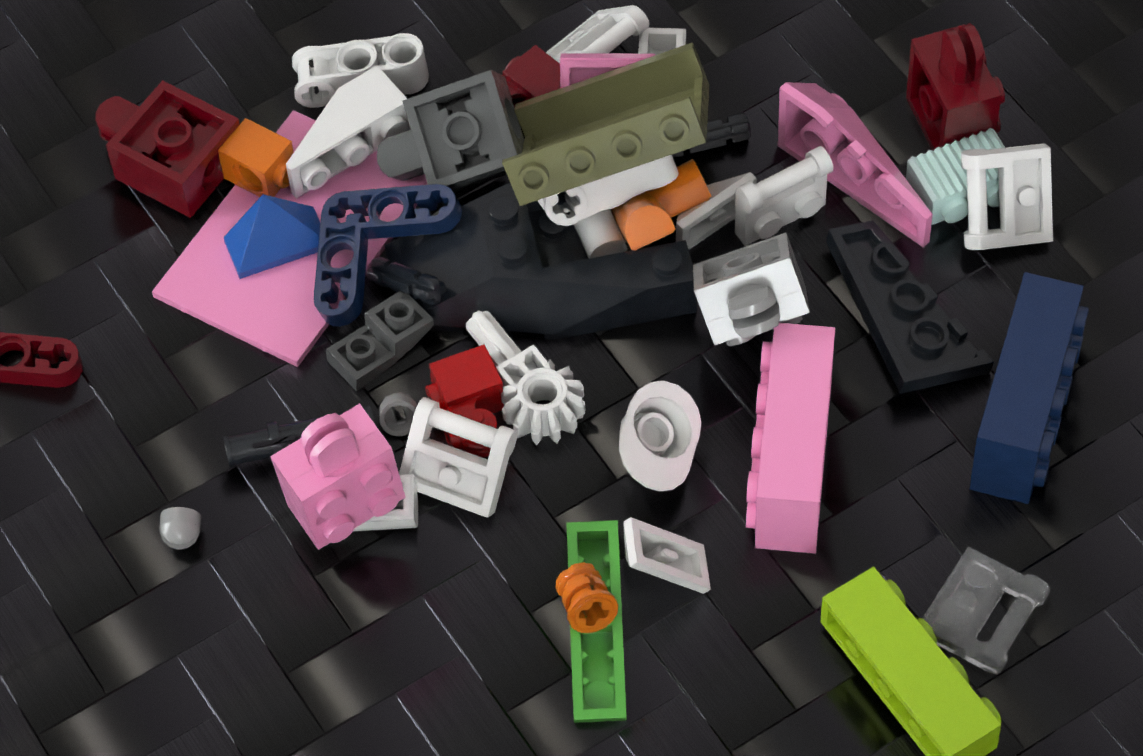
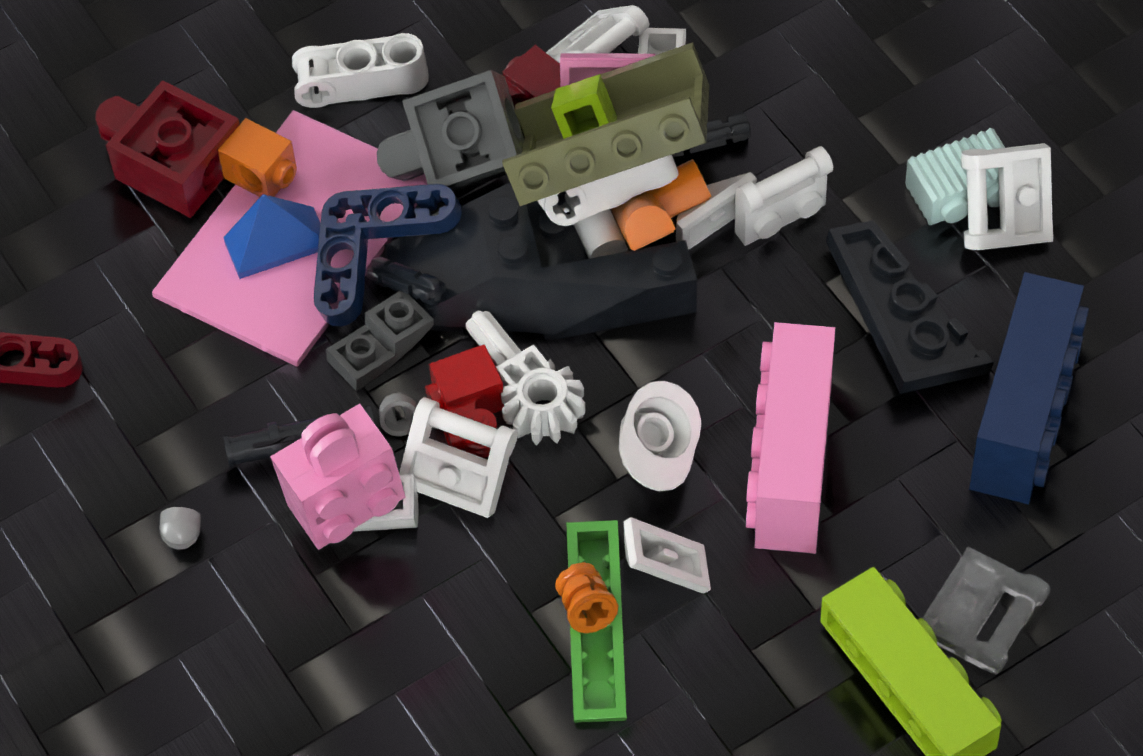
white slope [286,66,411,199] -> none
light grey brick [693,233,810,346] -> none
bright pink wedge [778,82,933,248] -> none
dark red brick [906,23,1005,151] -> none
none -> lime brick [551,74,617,139]

